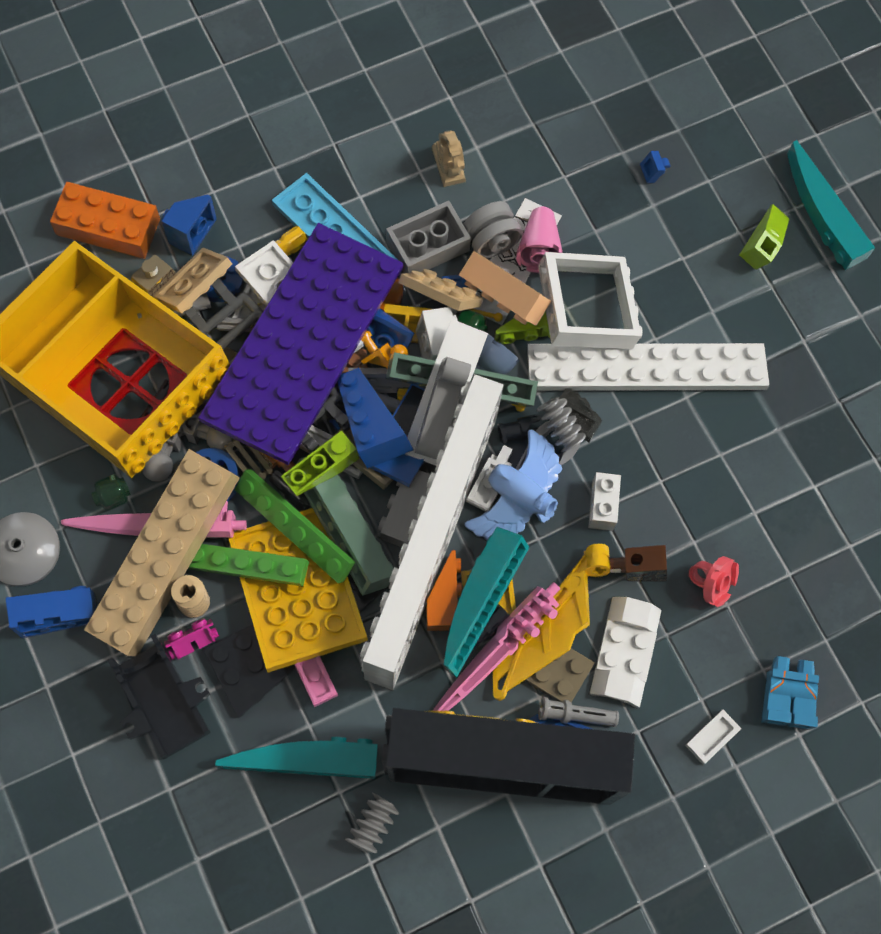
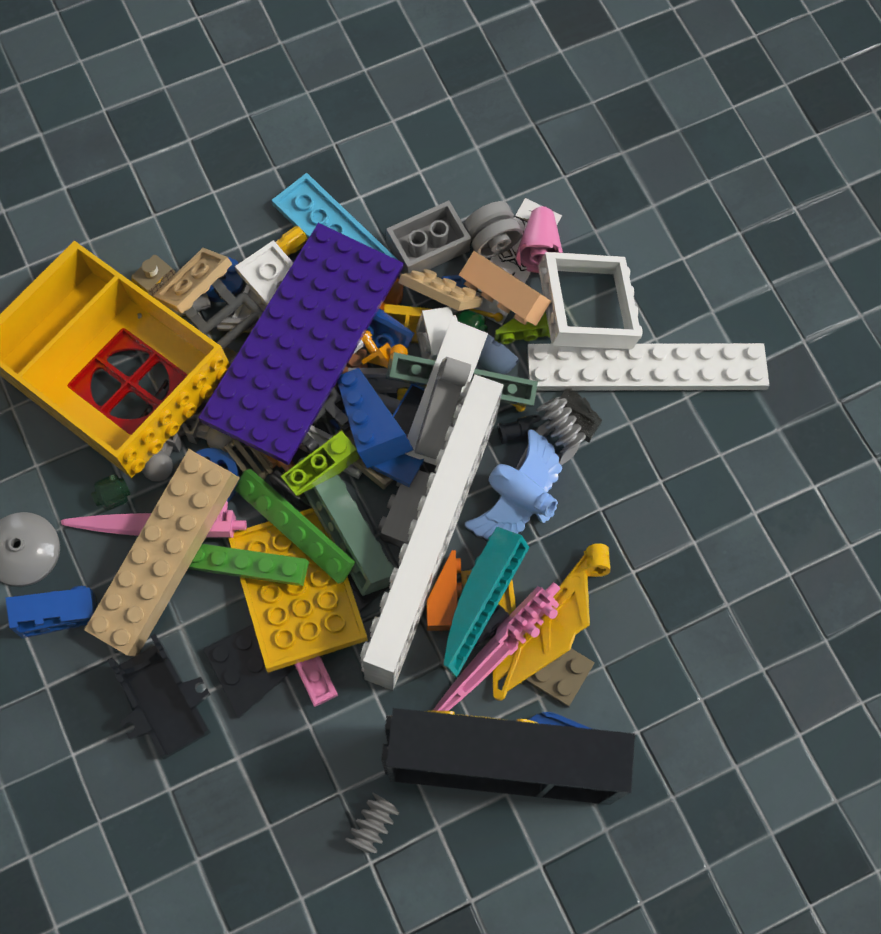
orange brick [50,181,160,259] -> none
blue slope [161,195,217,256] -> none
dark pink hinge [164,618,219,660] -> none
tan piece [171,575,210,618] -> none
teal slope [215,737,378,779] -> none
tan piece [432,130,466,187] -> none
white hinge [466,445,513,512] -> none
light grey pin [539,697,619,727] -> none
white brick [588,472,621,531] -> none
white piece [589,597,661,708] -> none
reddish brown torso [610,545,667,581] -> none
blue tile [640,151,671,183] -> none
white tile [685,710,741,765] -> none
coral tile [689,556,739,607] -> none
lime slope [739,204,789,270] -> none
dark azure hips [761,656,819,730] -> none
teal slope [787,140,875,270] -> none

